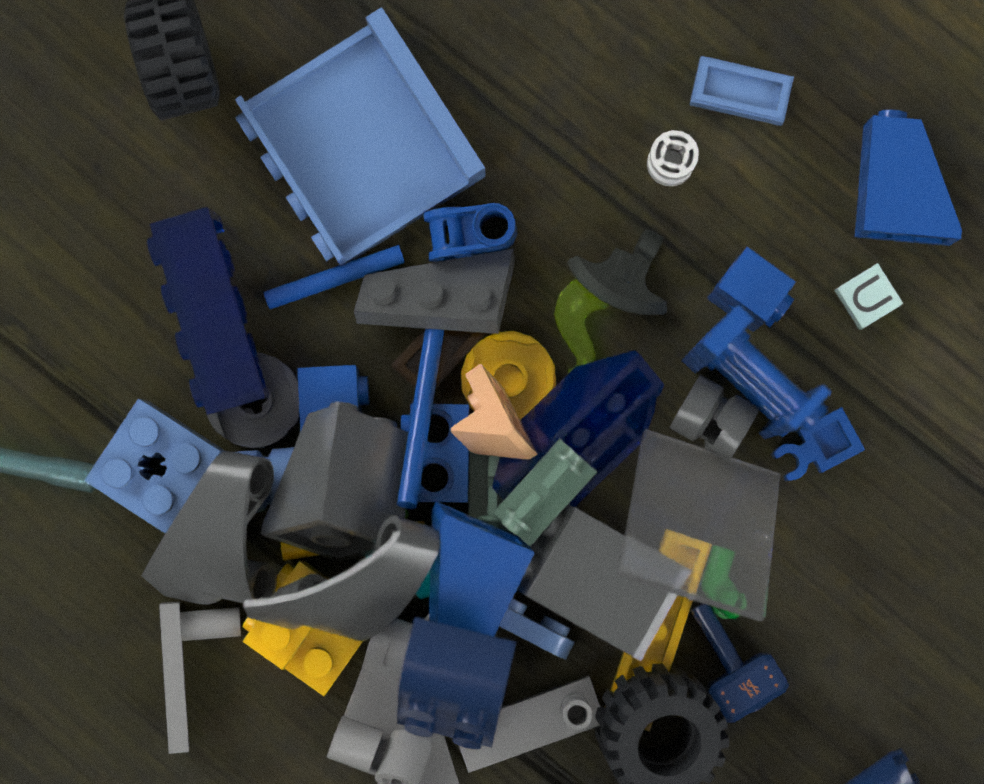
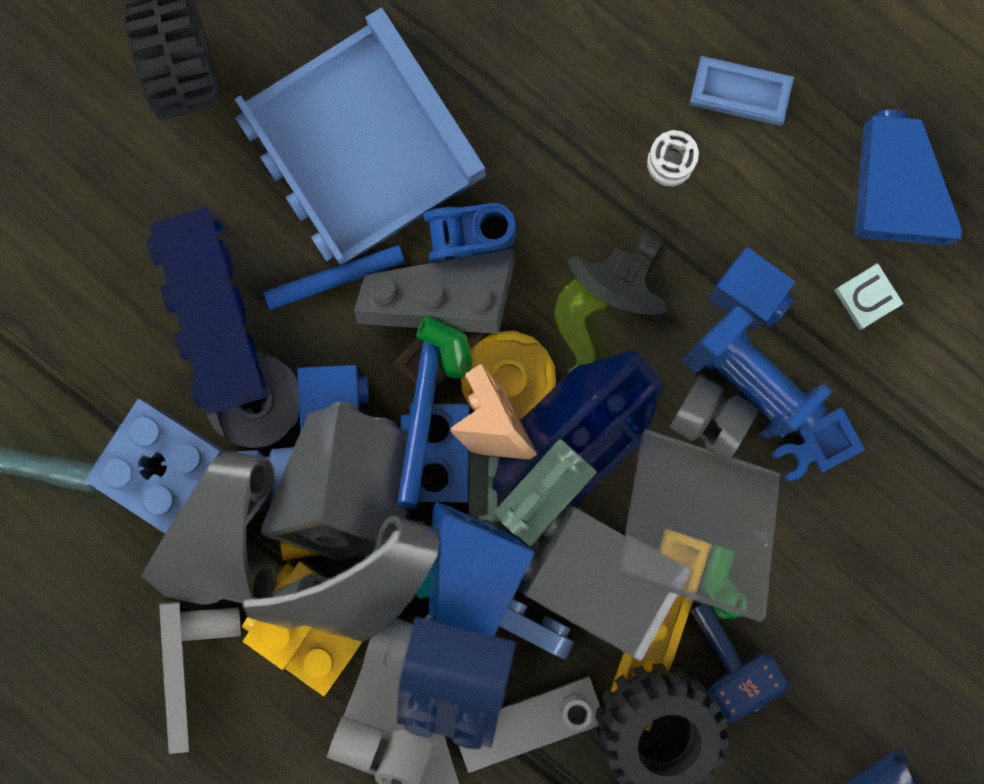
none -> green arm [416,316,473,379]

